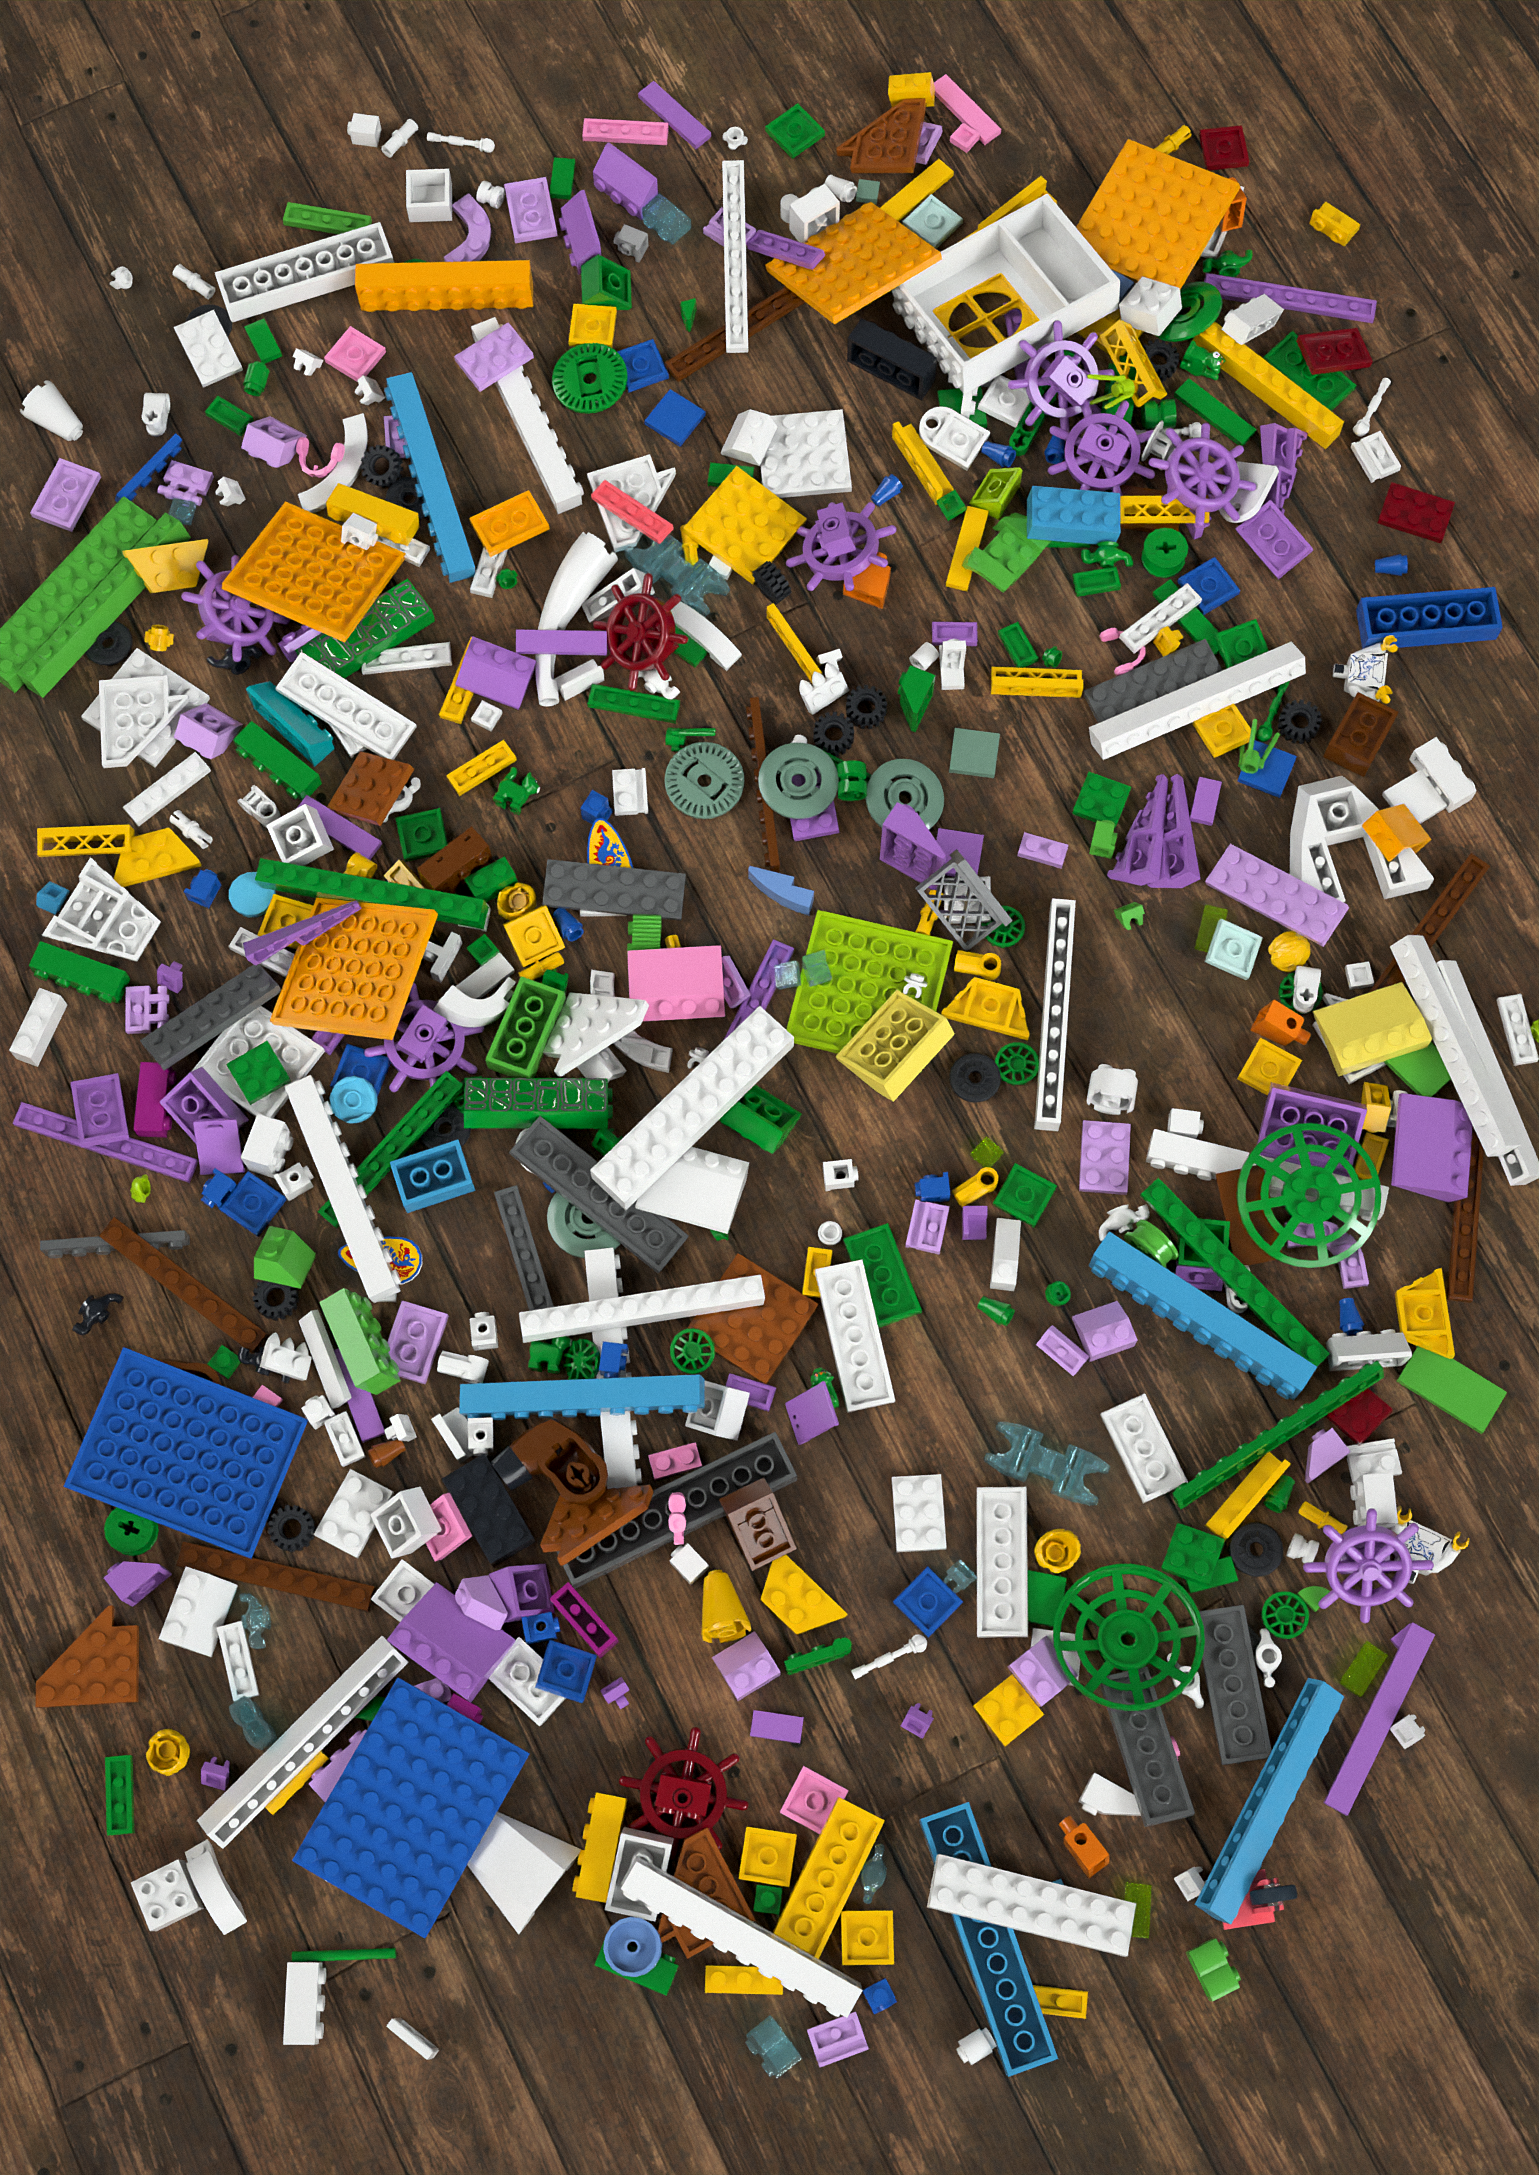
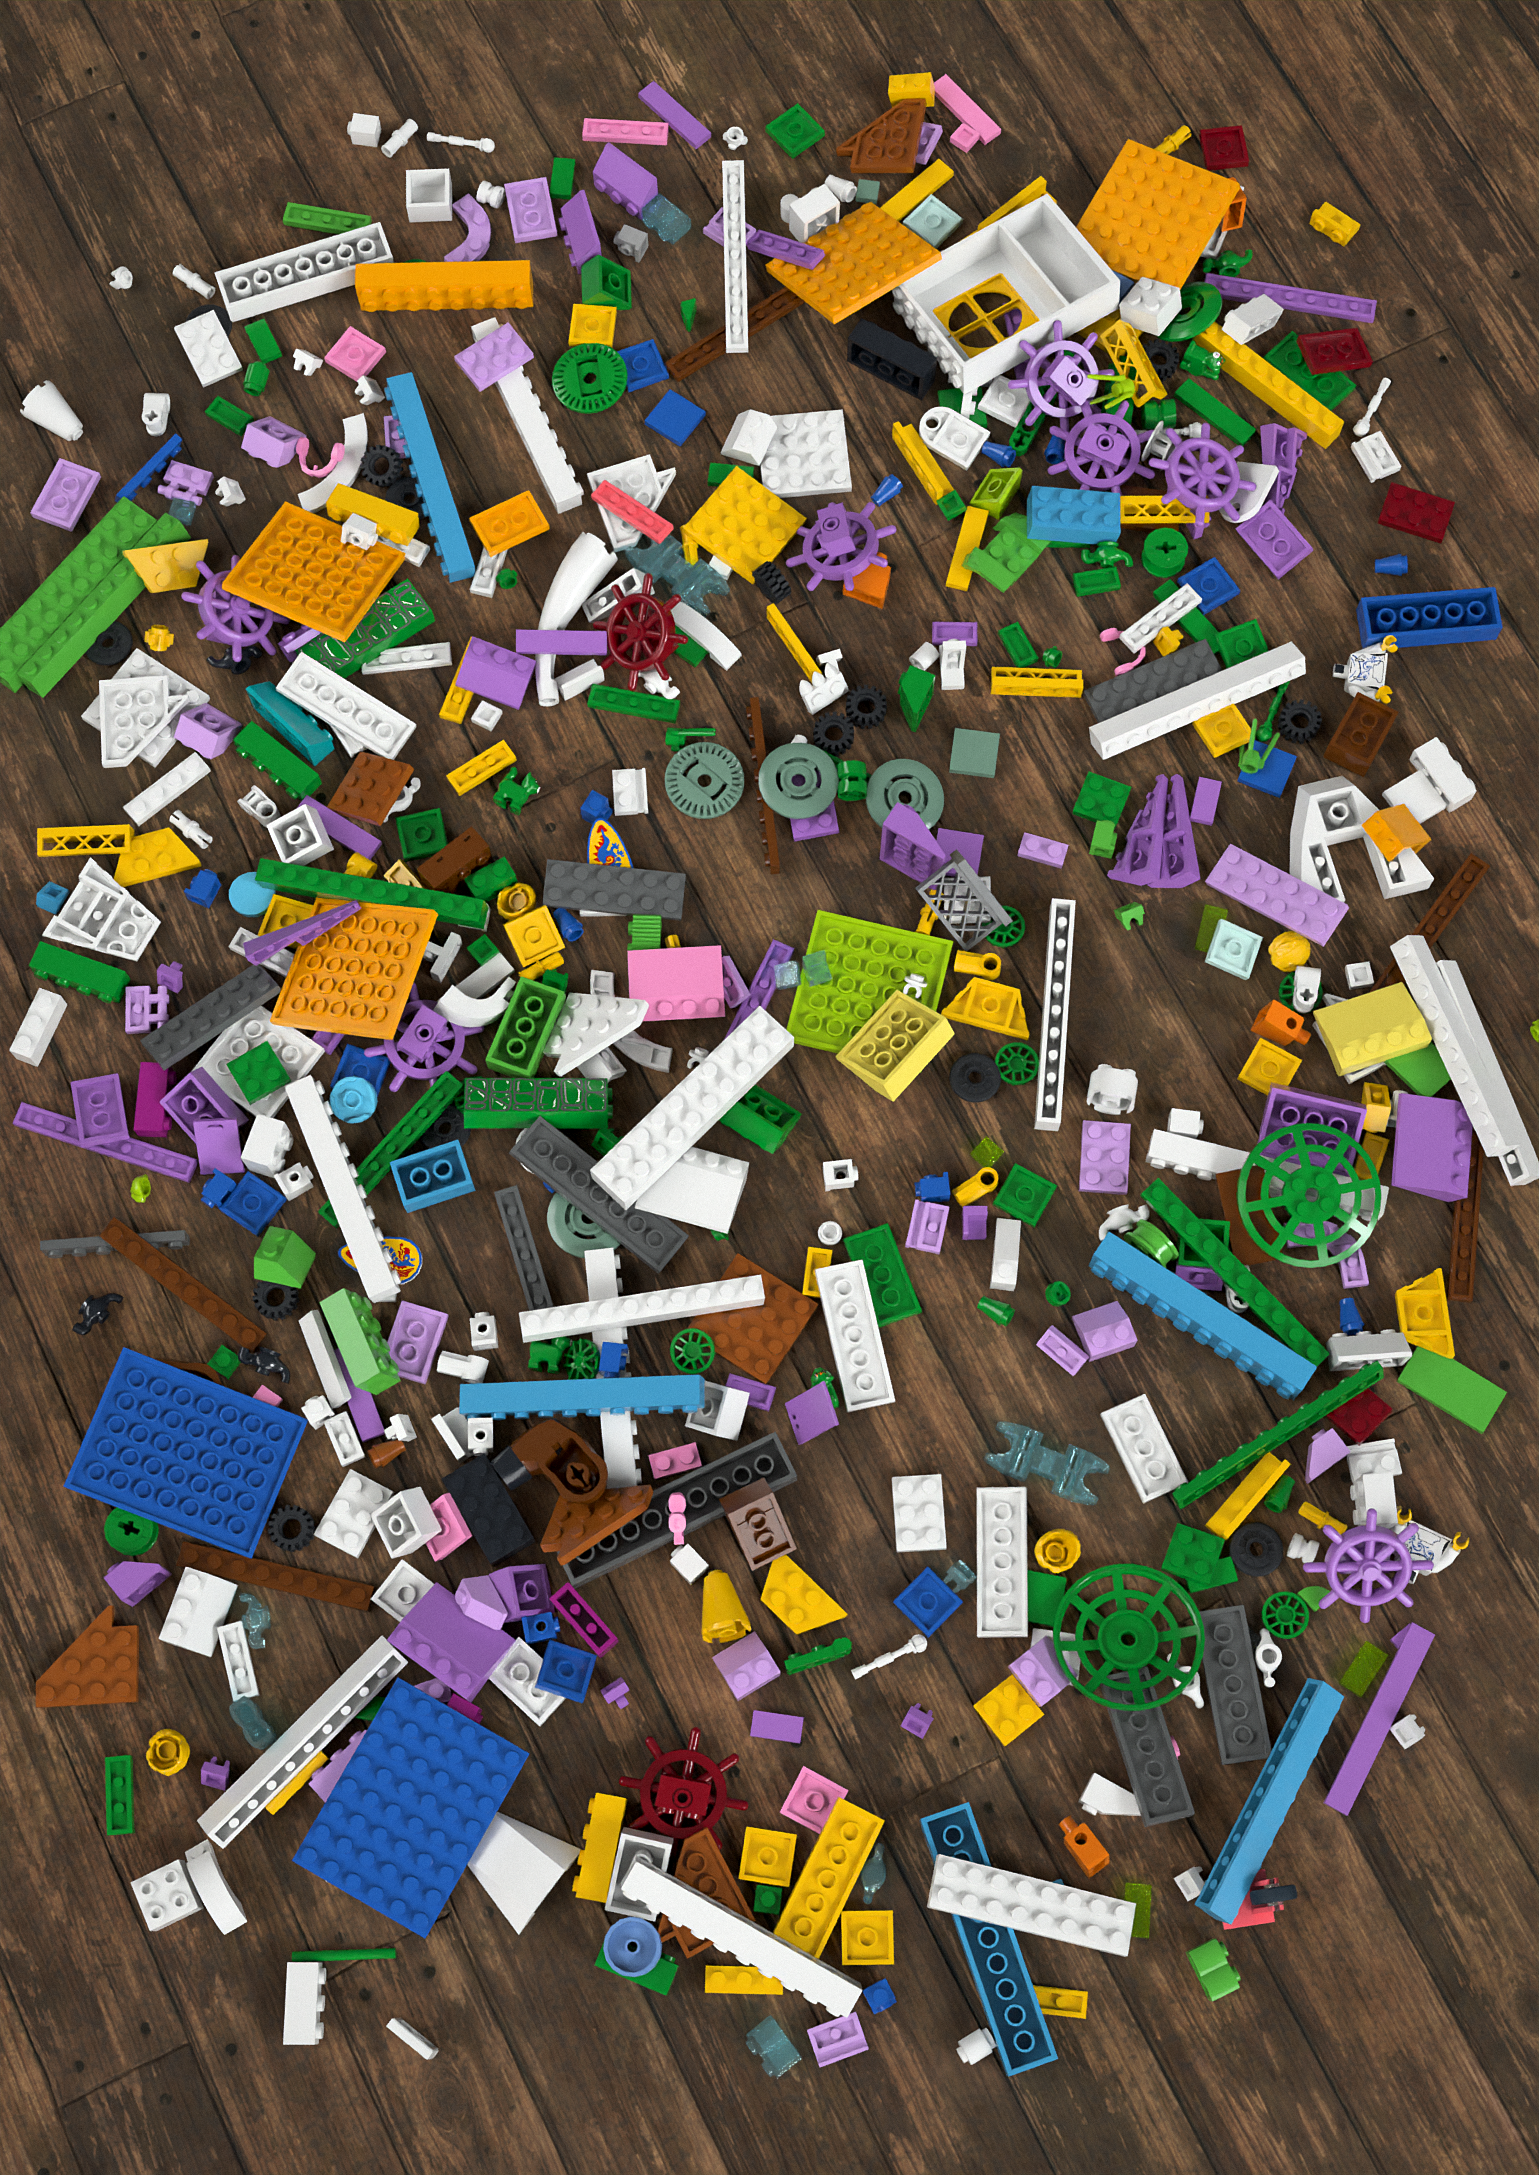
white plate [260,1333,312,1381] -> none
medium blue slope [748,866,814,916] -> none
white tile [1496,994,1539,1066] -> none

